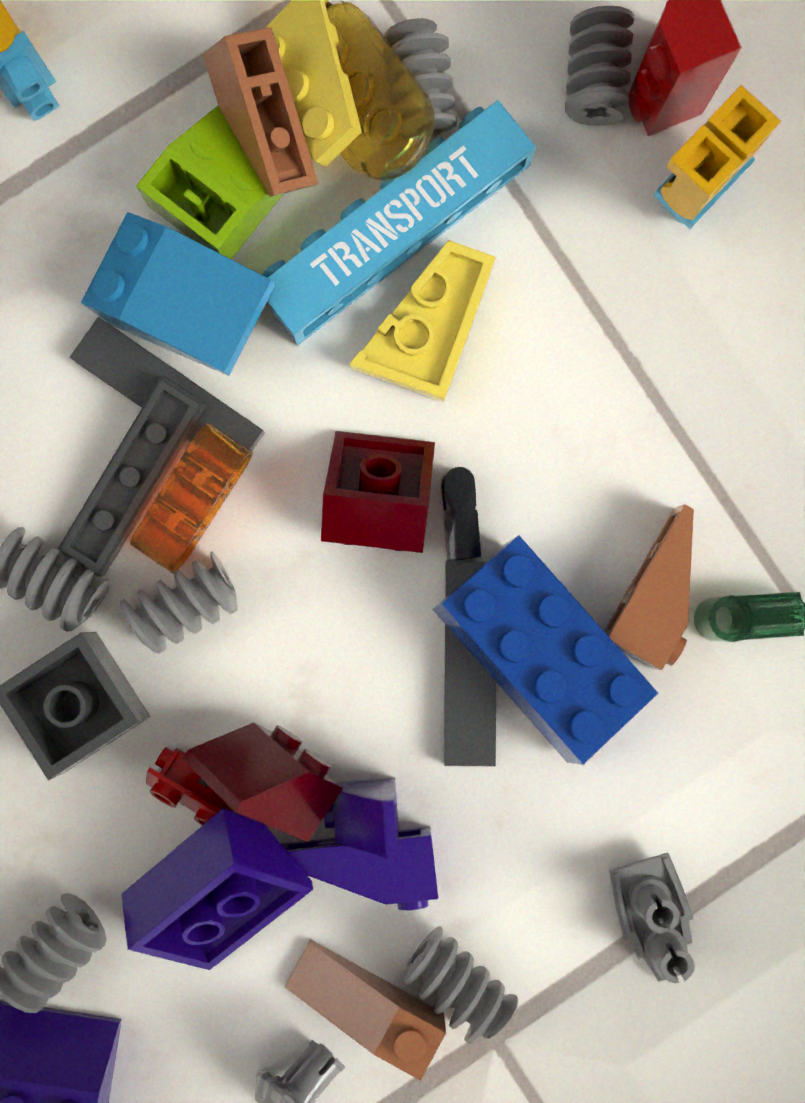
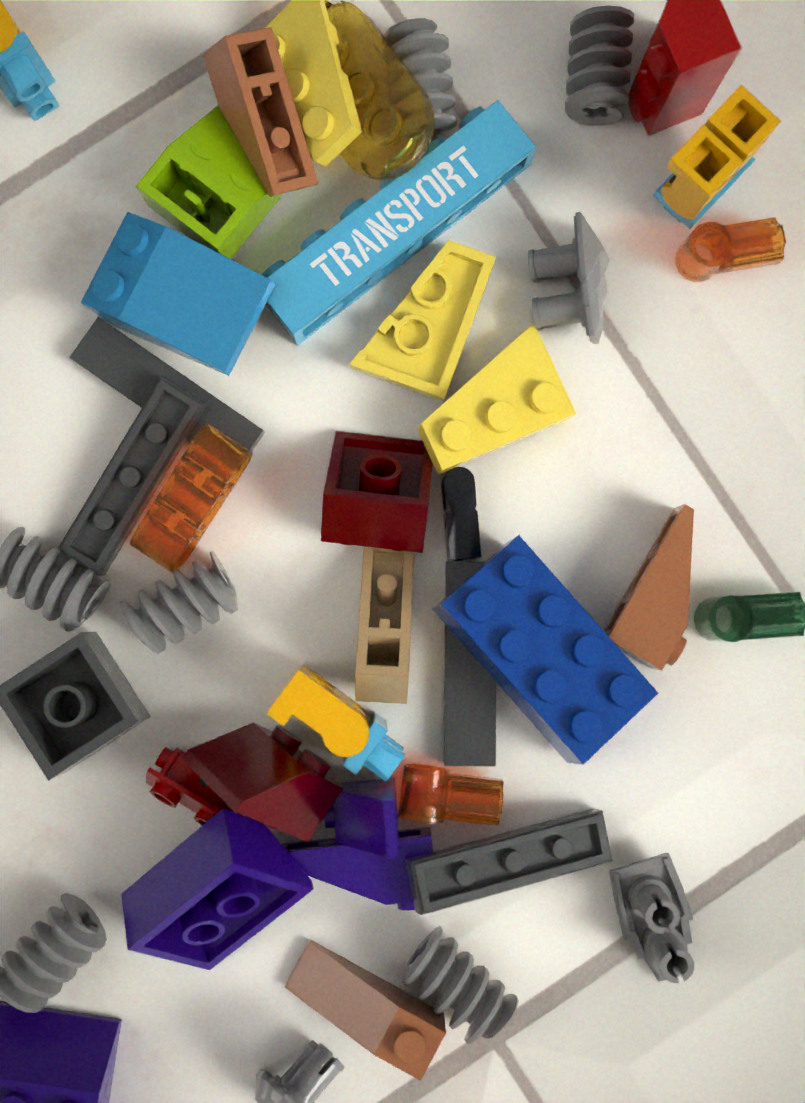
none -> yellow hips [266,664,405,781]
none -> tan slope [355,546,414,704]
none -> clear orange piece [398,764,504,825]
none -> dark grey tile [405,809,613,915]
none -> light yellow wing [417,323,576,474]
none -> light grey connector [528,212,609,345]
none -> clear orange piece [675,217,786,282]

